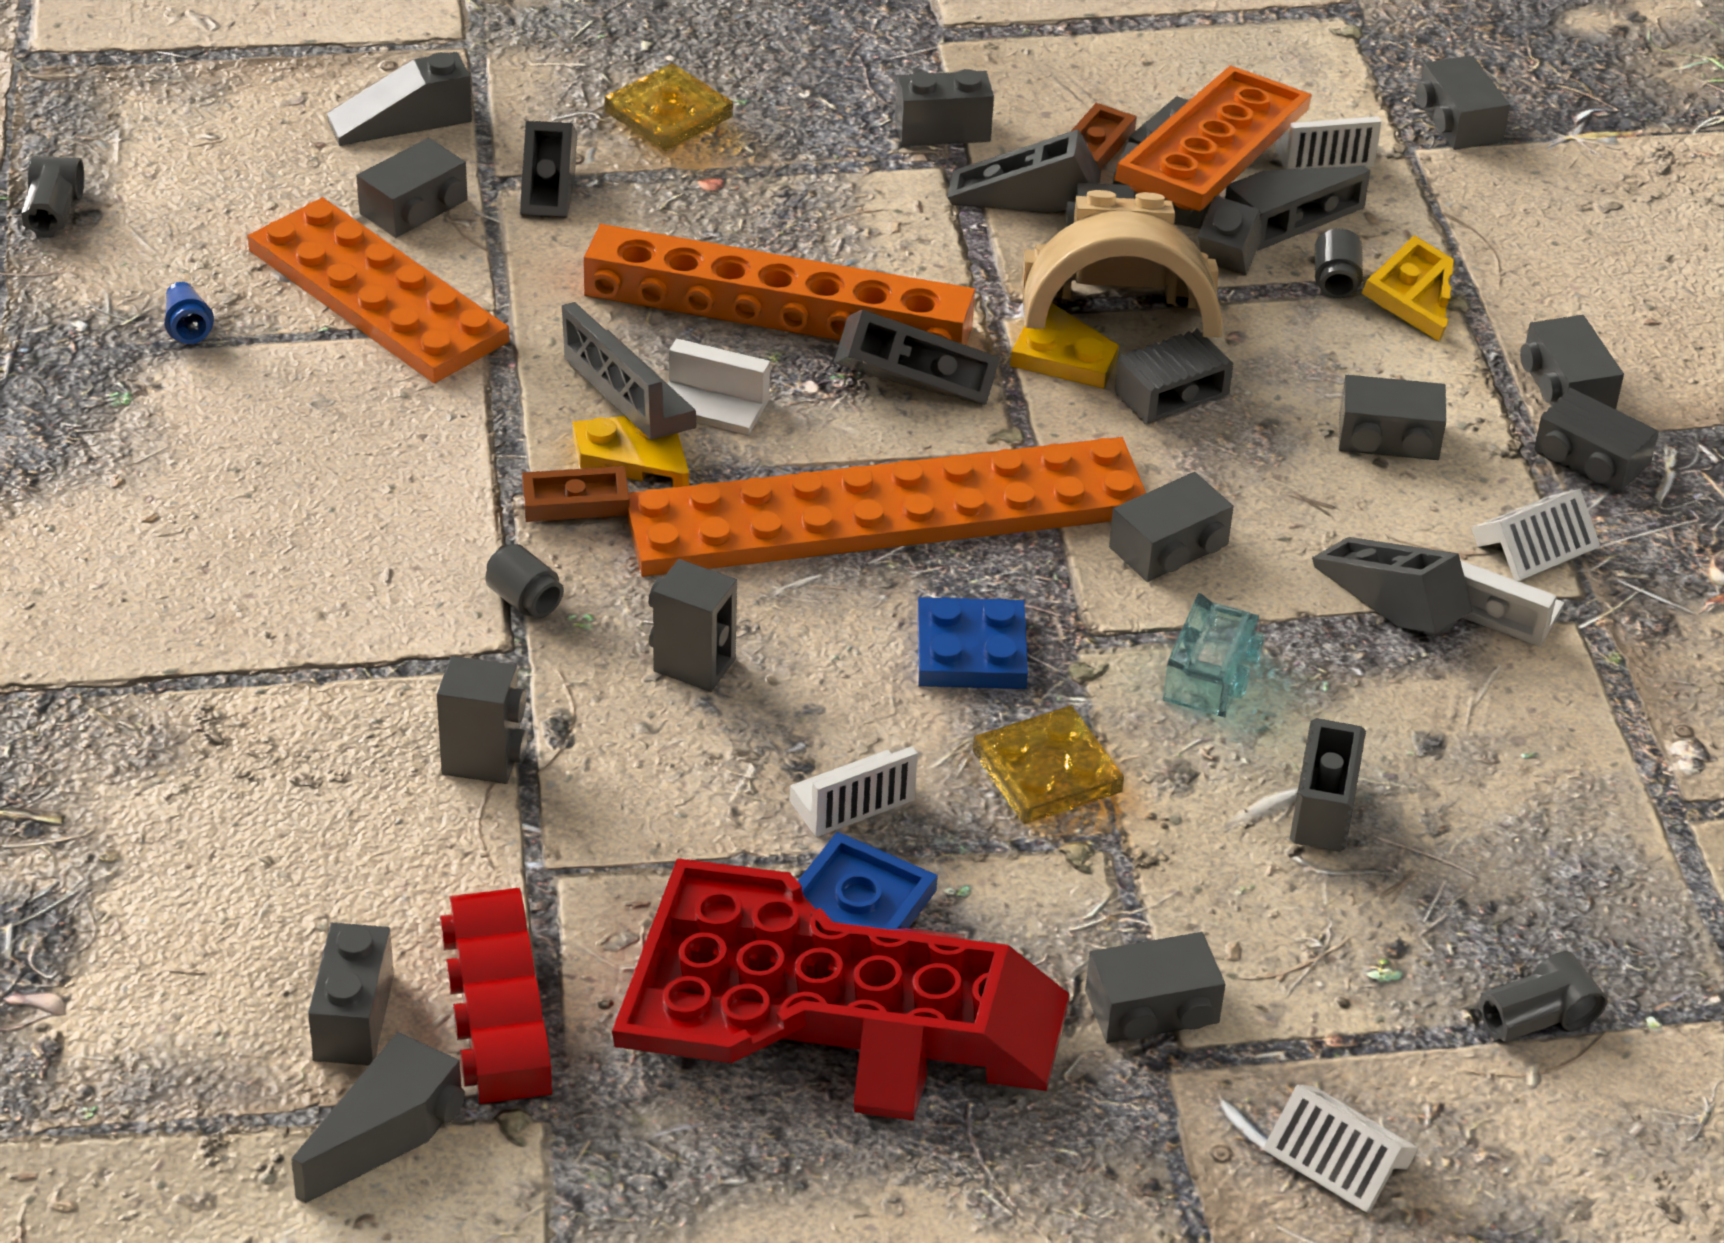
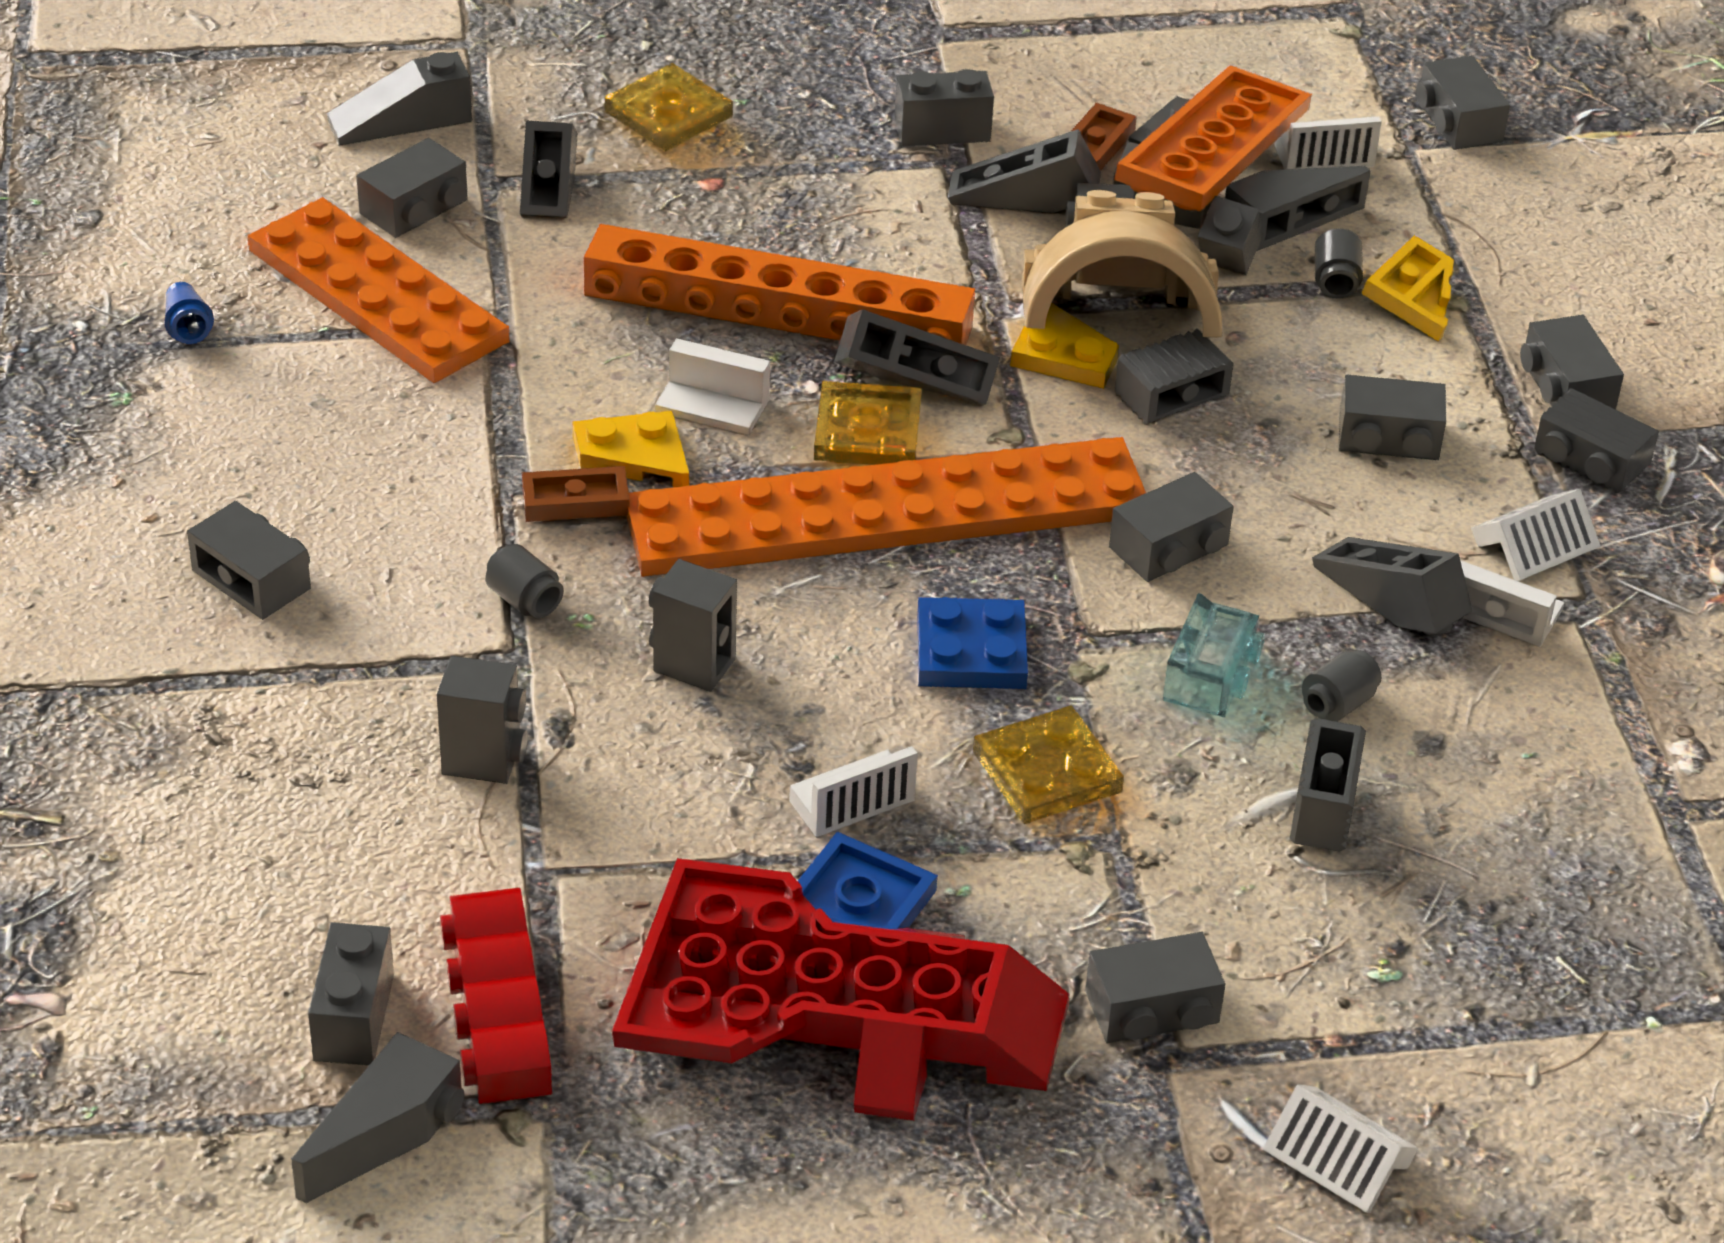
dark grey piece [21,156,85,237] -> none
dark grey fence [561,302,697,440] -> none
dark grey piece [1478,951,1608,1042] -> none
none -> dark grey brick [187,501,311,620]
none -> clear yellow plate [814,381,922,465]
none -> dark grey brick [1302,650,1382,722]

